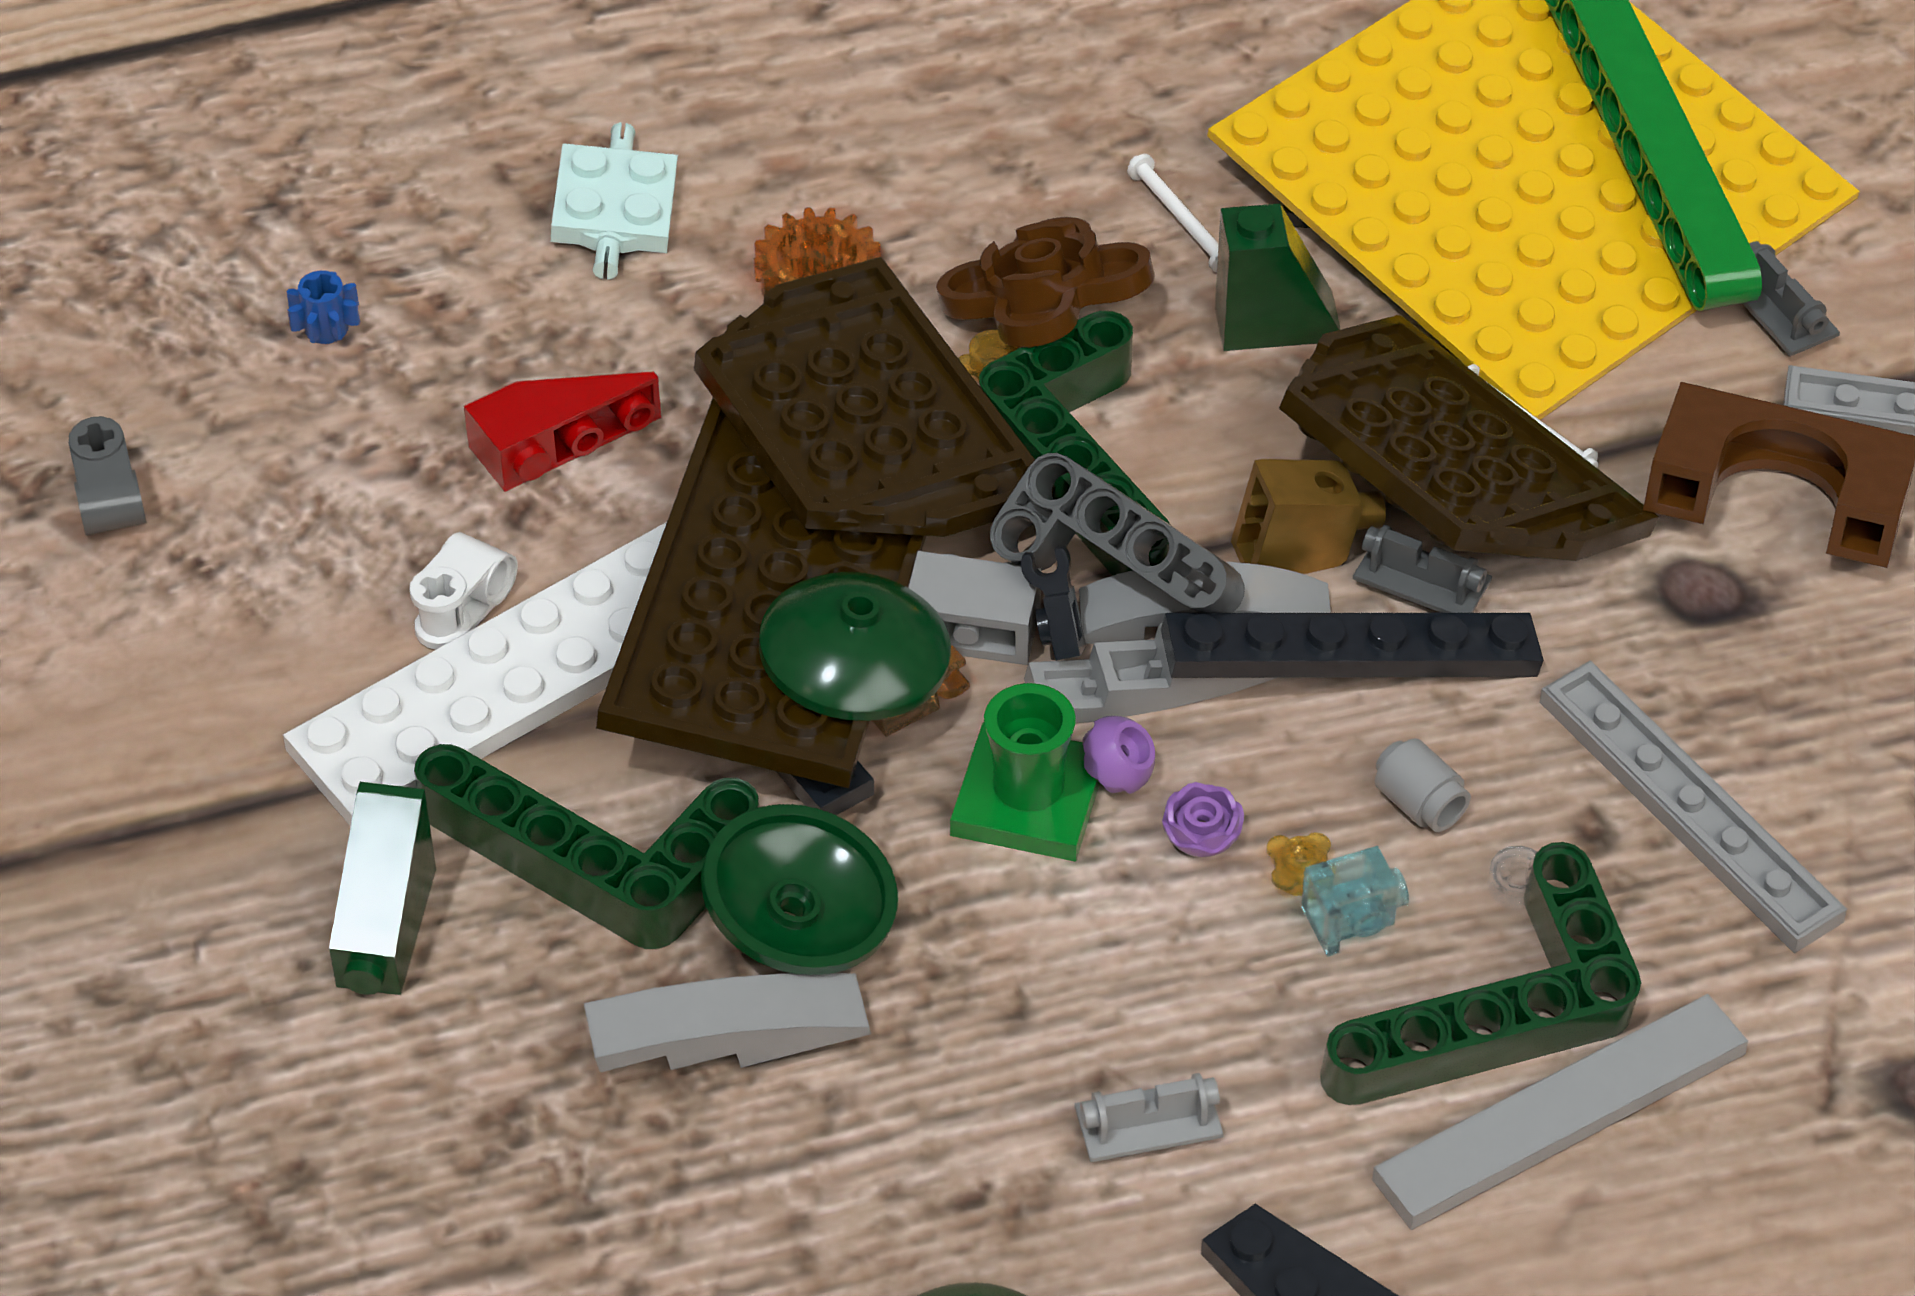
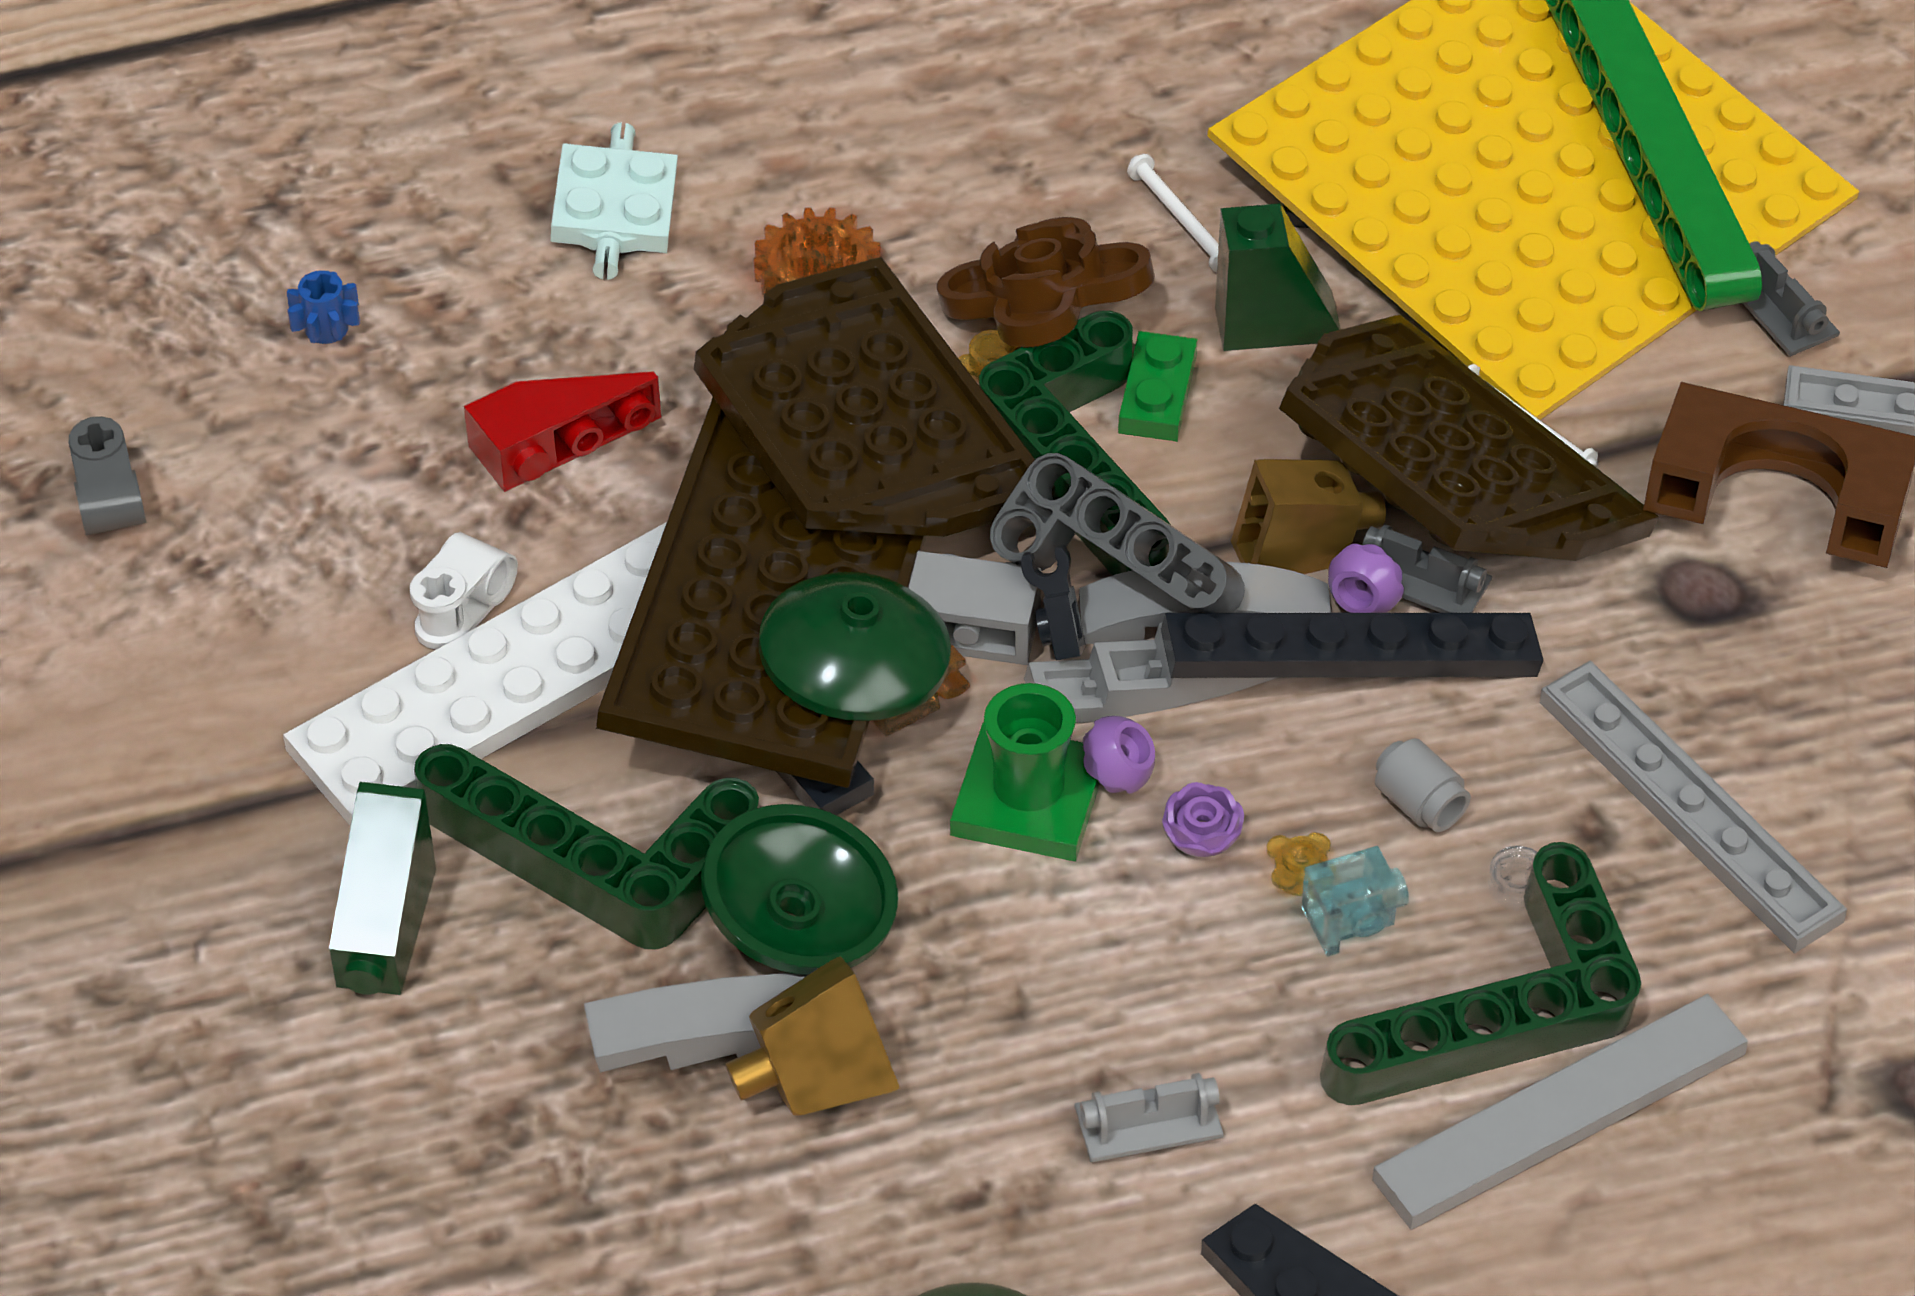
none -> pearl gold torso [725,956,900,1116]
none -> green plate [1118,331,1198,442]
none -> medium lavender plate [1328,544,1404,613]

